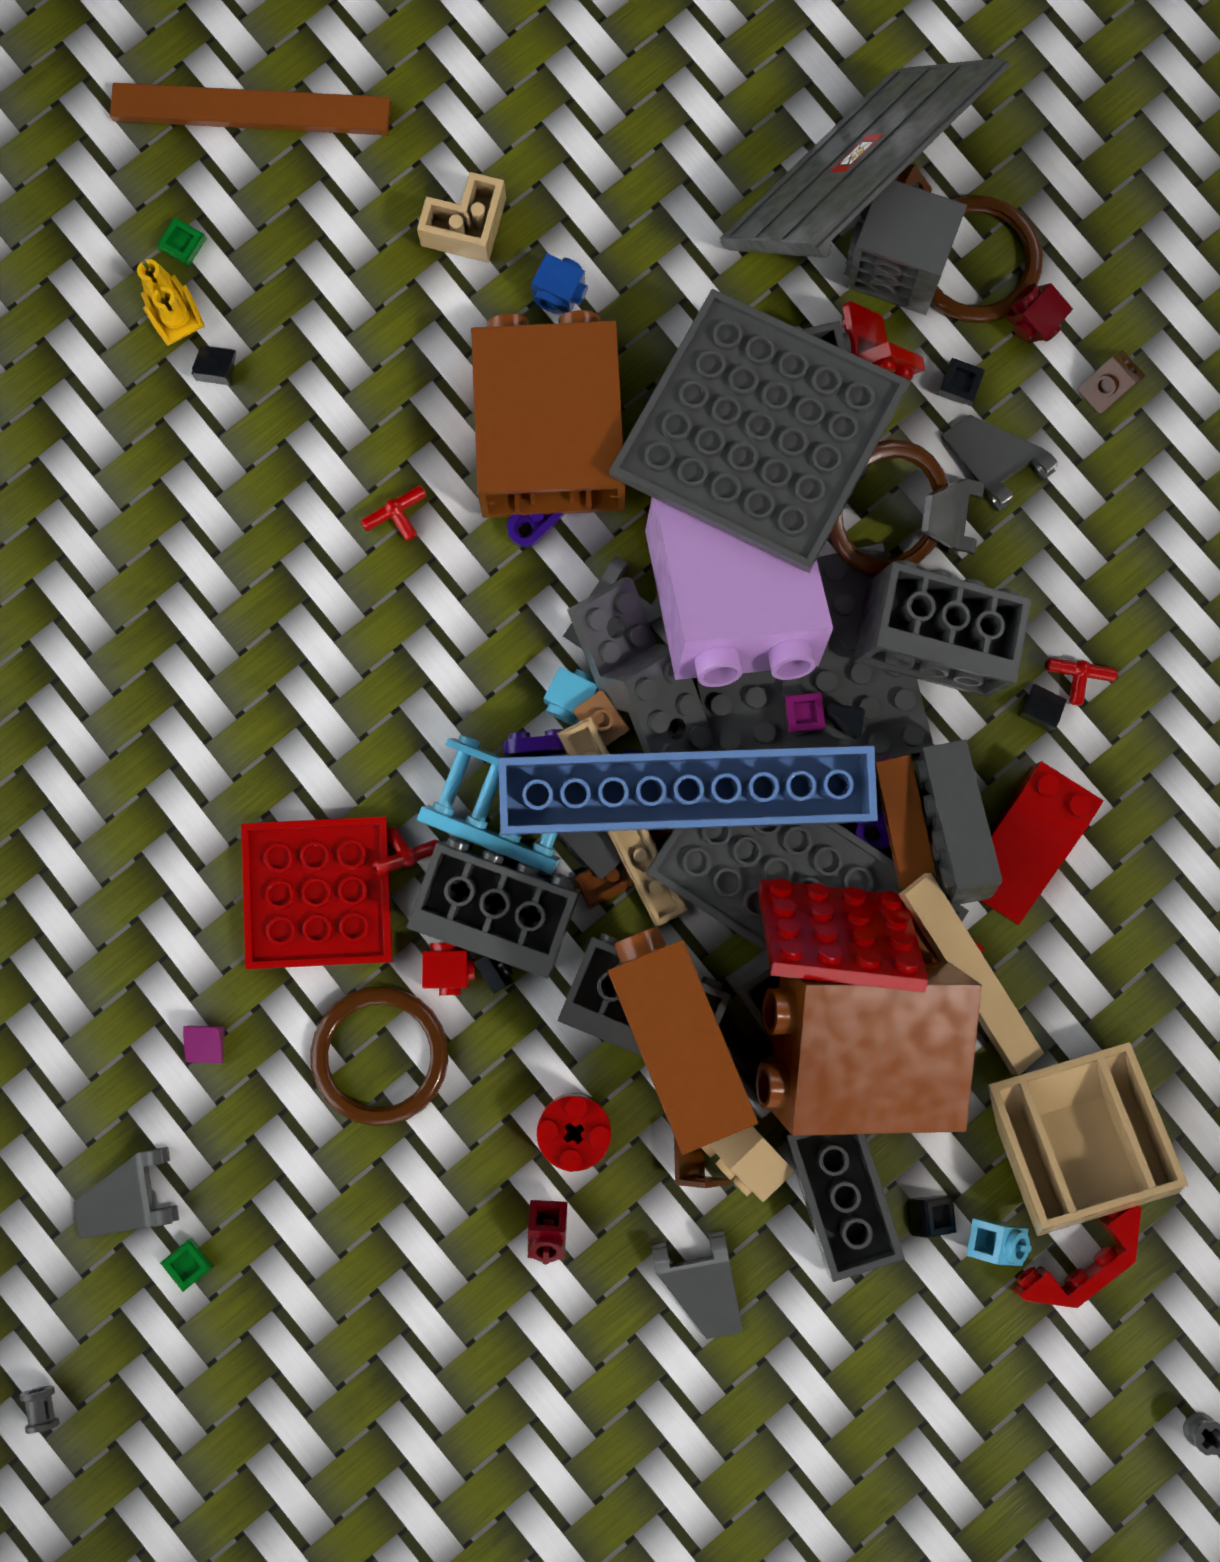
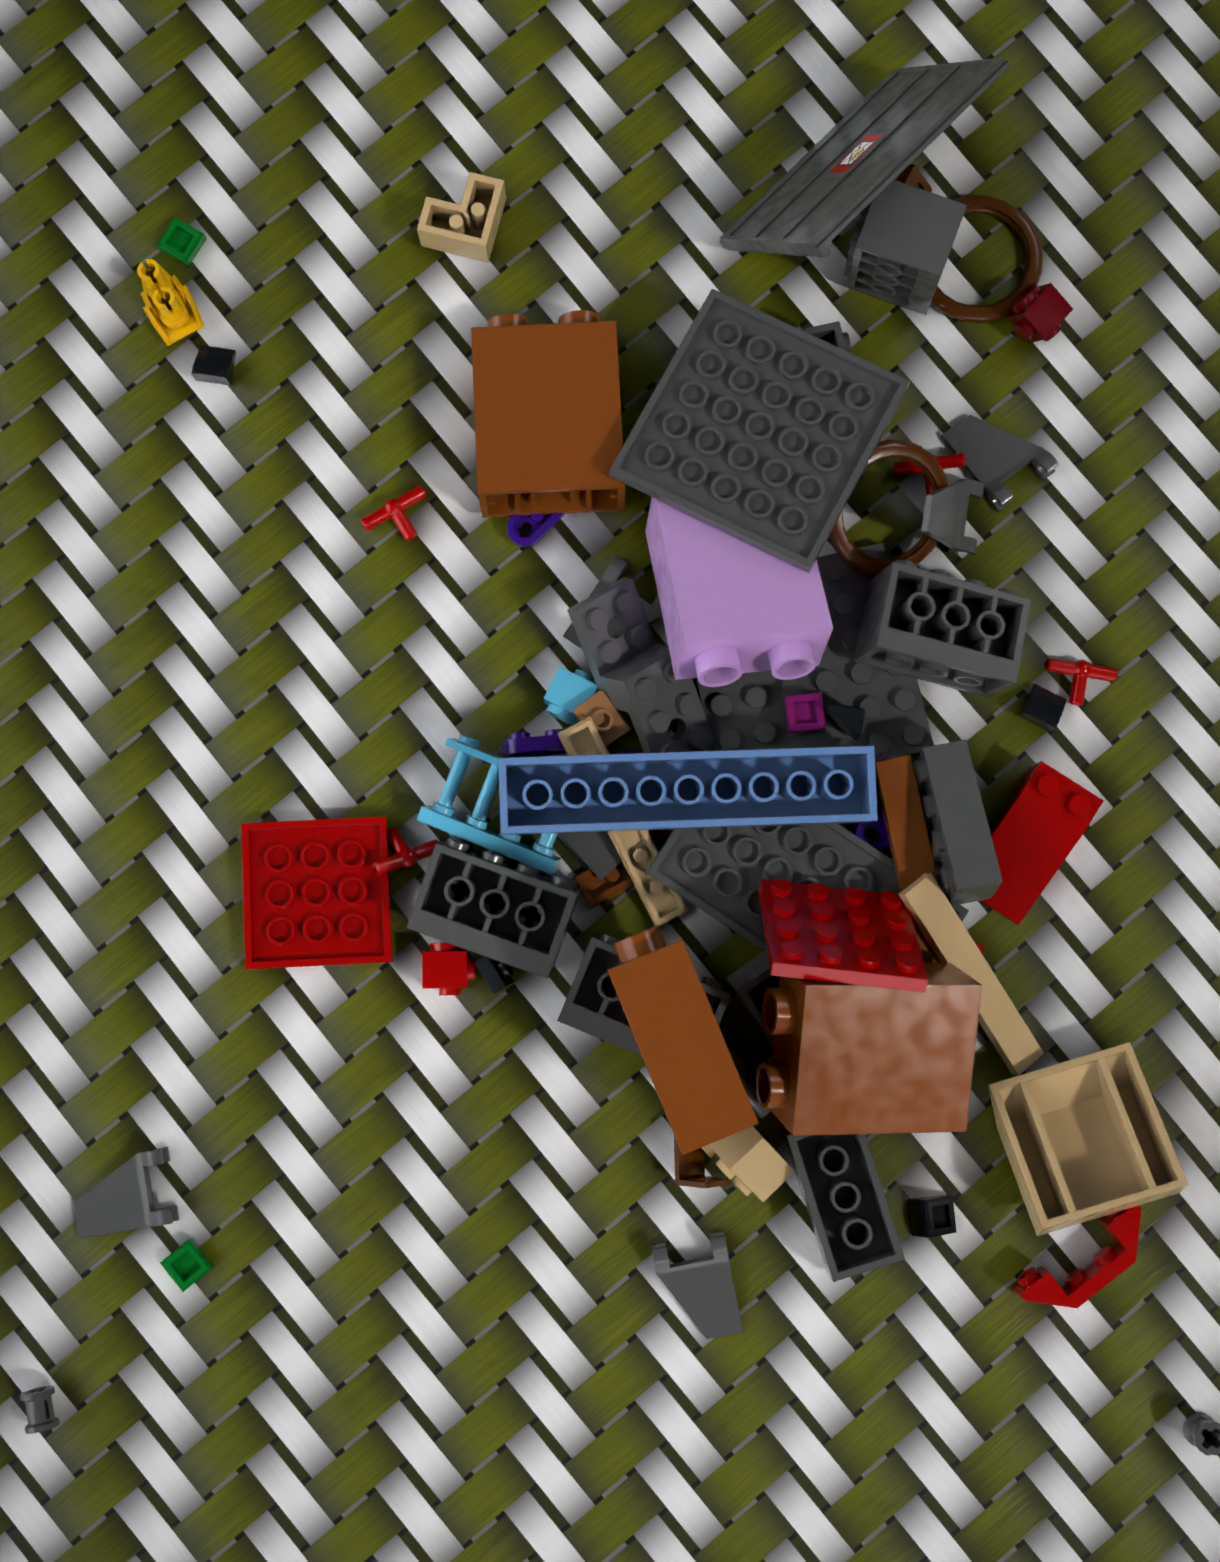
dark orange tile [110,83,391,136] -> none
magenta slope [183,1025,225,1063] -> none
reddish brown wedge [310,986,449,1126] -> none
dark red brick [528,1200,568,1265] -> none
blue brick [531,253,588,314] -> none
red brick [537,1093,611,1172] -> none
red bracket [842,301,925,381] -> none
black plate [938,358,985,406] -> none
medium azure brick [966,1218,1032,1266] -> none
reddish brown bracket [1078,350,1145,414] -> none
none -> red piece [893,452,966,495]

